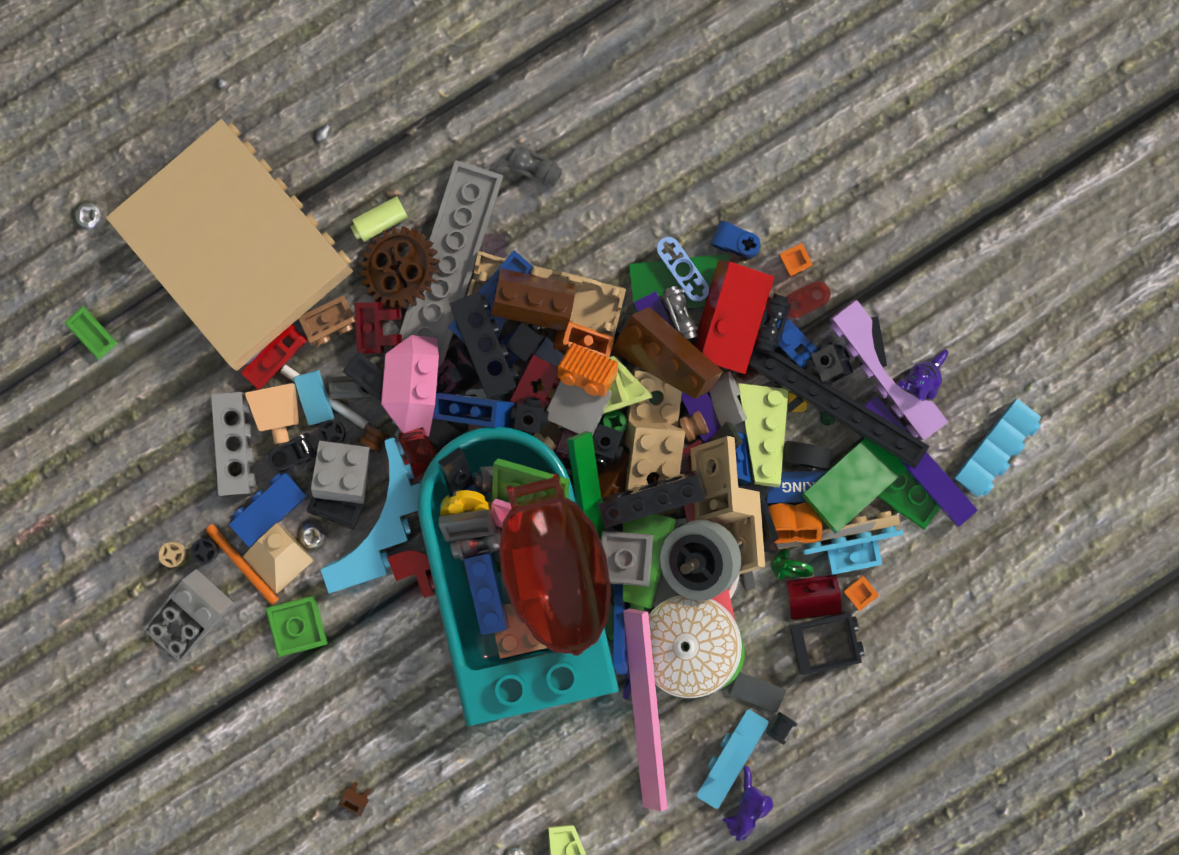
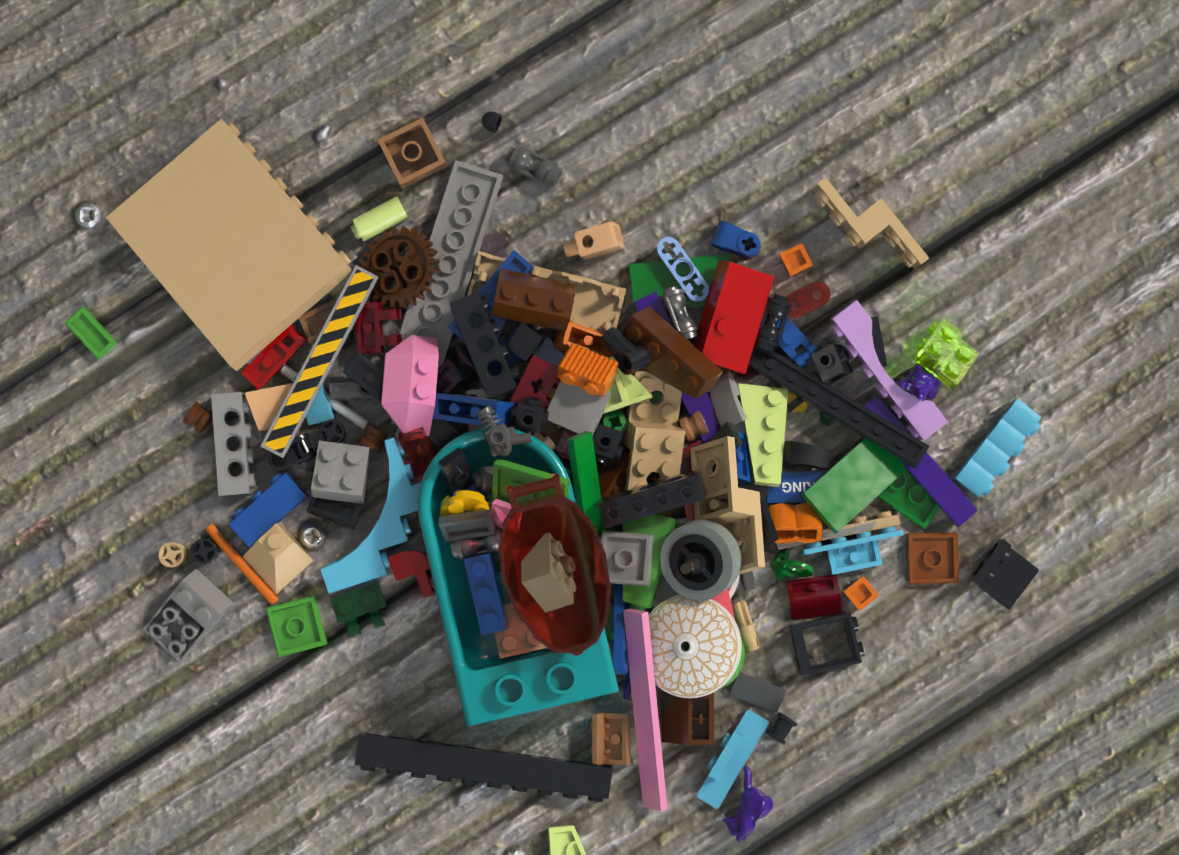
reddish brown tile [338,782,370,817] -> none
none -> reddish brown wheel [183,402,213,434]
none -> tile [261,265,379,458]
none -> dark green plate [330,582,387,637]
none -> black brick [355,732,613,802]
none -> medium nougat brick [378,117,447,189]
none -> dark grey piece [477,406,532,456]
none -> black hinge [481,111,502,133]
none -> dark tan slope [521,533,576,613]
none -> light nougat torso [563,221,625,259]
none -> medium nougat bracket [590,712,631,765]
none -> black piece [599,327,651,375]
none -> reddish brown slope [662,691,714,745]
none -> tan axle [732,600,761,652]
none -> tan bracket [813,177,929,270]
none -> dark orange tile [906,532,959,584]
none -> clear neon green plate [913,318,980,390]
none -> black bracket [968,539,1039,609]

